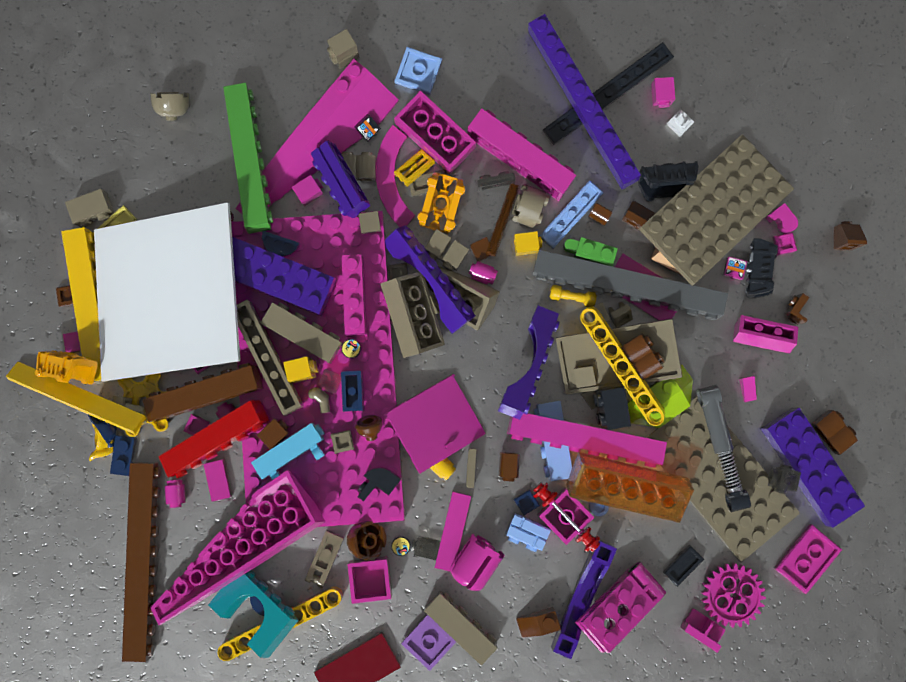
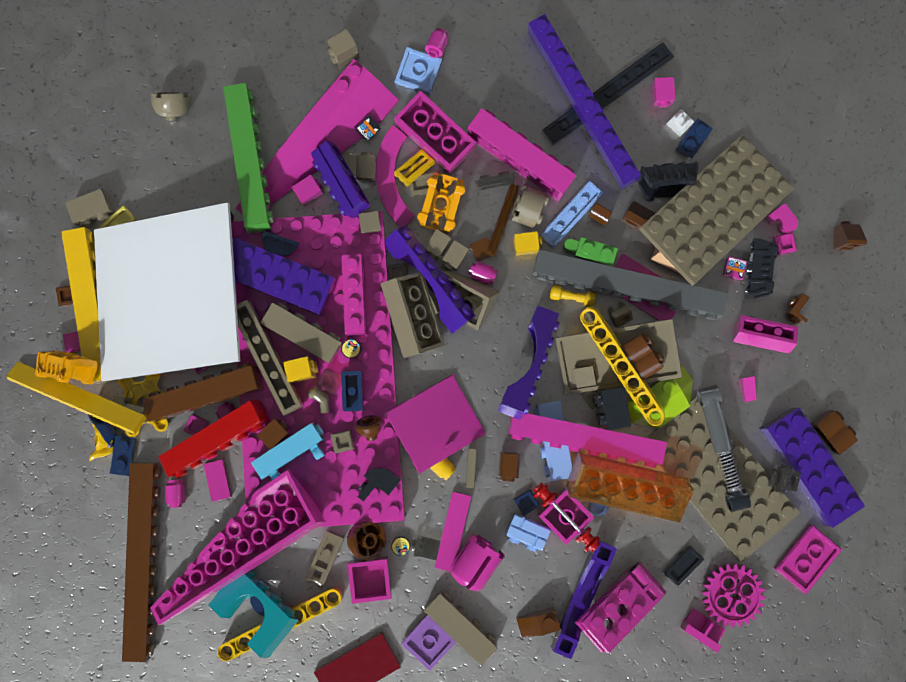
none -> dark pink brick [425,28,449,58]
none -> dark blue plate [675,118,713,161]

